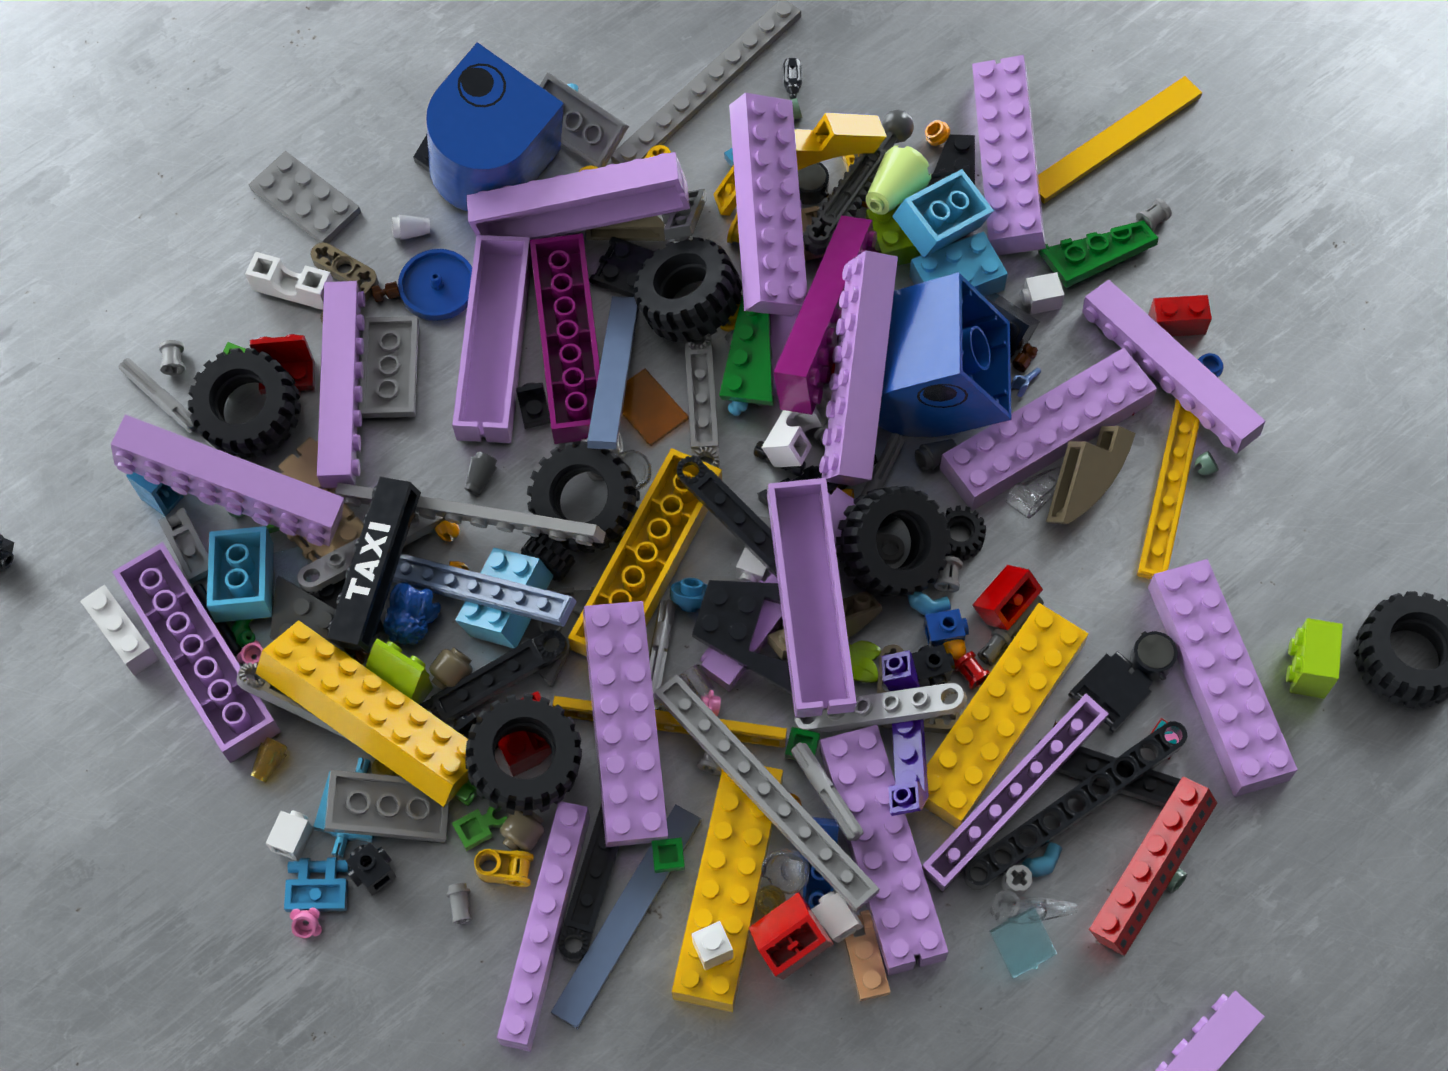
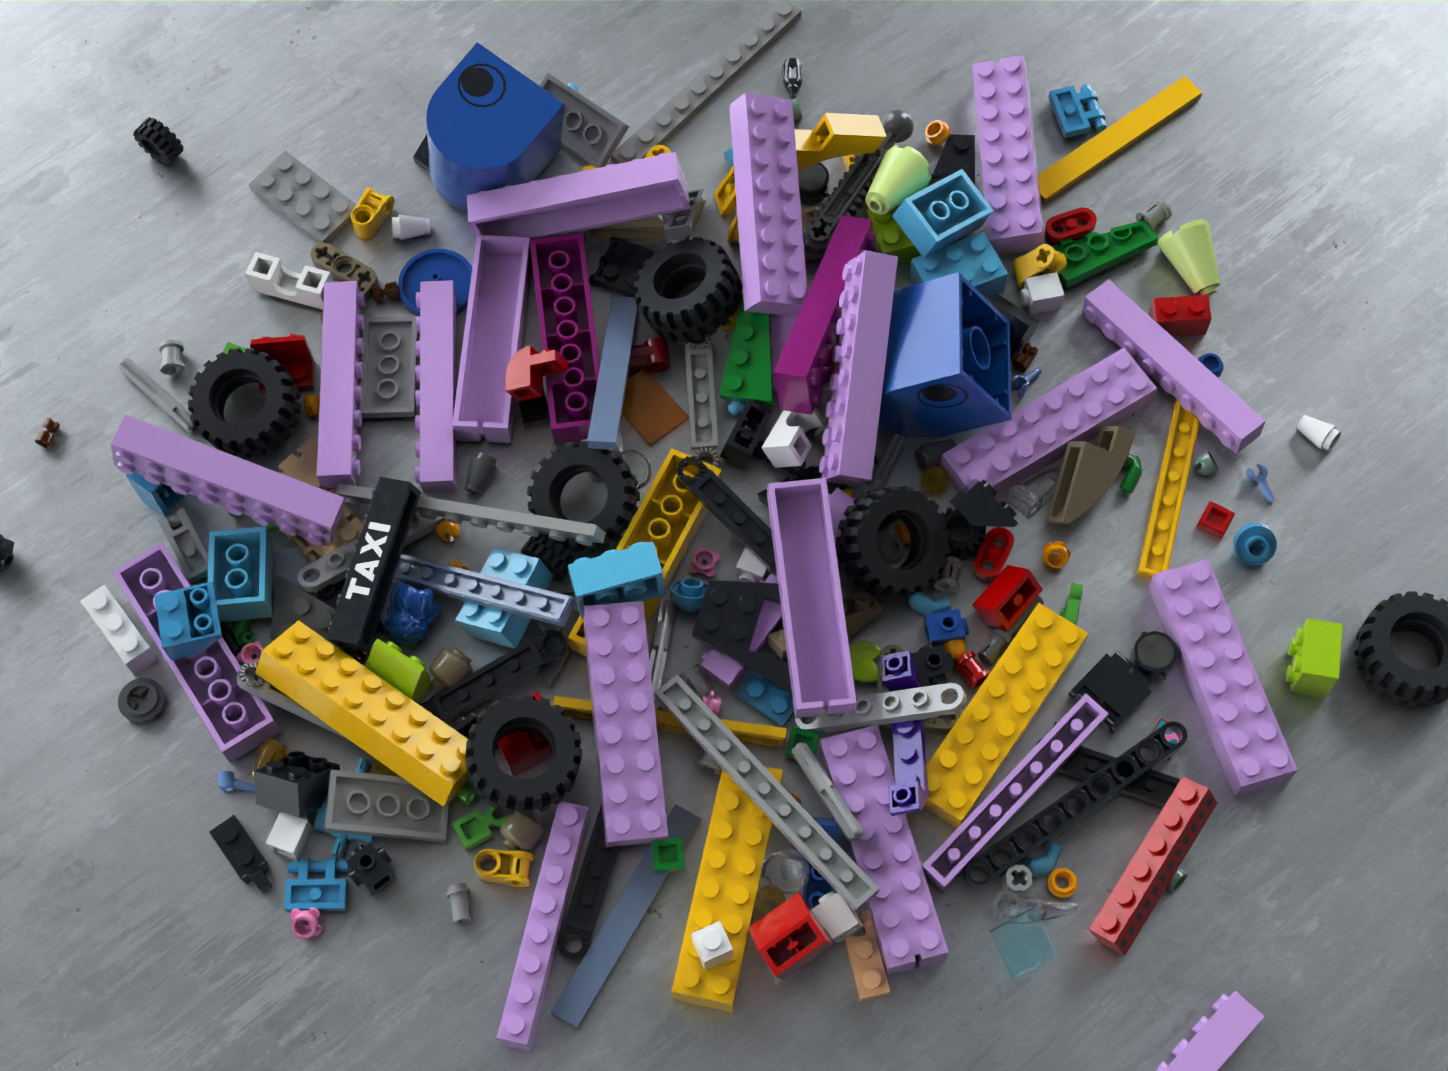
none -> reddish brown piece [35,418,60,448]
none -> dark grey gear [118,678,166,724]
none -> black tyre [133,117,184,166]
none -> dark azure slope [154,582,222,660]
none -> black hinge [209,815,272,893]
none -> medium blue hand [218,771,255,792]
none -> black slope [254,751,340,818]
none -> light orange hinge [304,395,320,417]
none -> yellow piece [351,187,395,240]
none -> lavender brick [415,280,457,492]
none -> red brick [505,346,568,402]
none -> medium azure brick [568,542,665,618]
none -> dark red piece [629,337,670,373]
none -> bright pink plate [689,548,720,578]
none -> black brick [720,399,773,469]
none -> dark azure plate [735,672,795,728]
none -> hinge [894,522,911,545]
none -> clear yellow plate [920,466,949,493]
none -> black slope [949,479,1018,527]
none -> red plate [973,527,1014,581]
none -> yellow piece [1012,244,1067,290]
none -> light orange plate [1042,541,1071,568]
none -> red plate [1045,207,1097,244]
none -> light orange plate [1047,868,1078,898]
none -> dark azure plate [1048,84,1107,138]
none -> bright green plate [1060,583,1083,626]
none -> green arm [1120,454,1142,494]
none -> yellowish green cone [1157,219,1220,296]
none -> red tile [1196,501,1235,539]
none -> dark azure plate [1233,523,1277,566]
none -> medium blue hand [1246,464,1275,502]
none -> white cone [1296,415,1341,451]

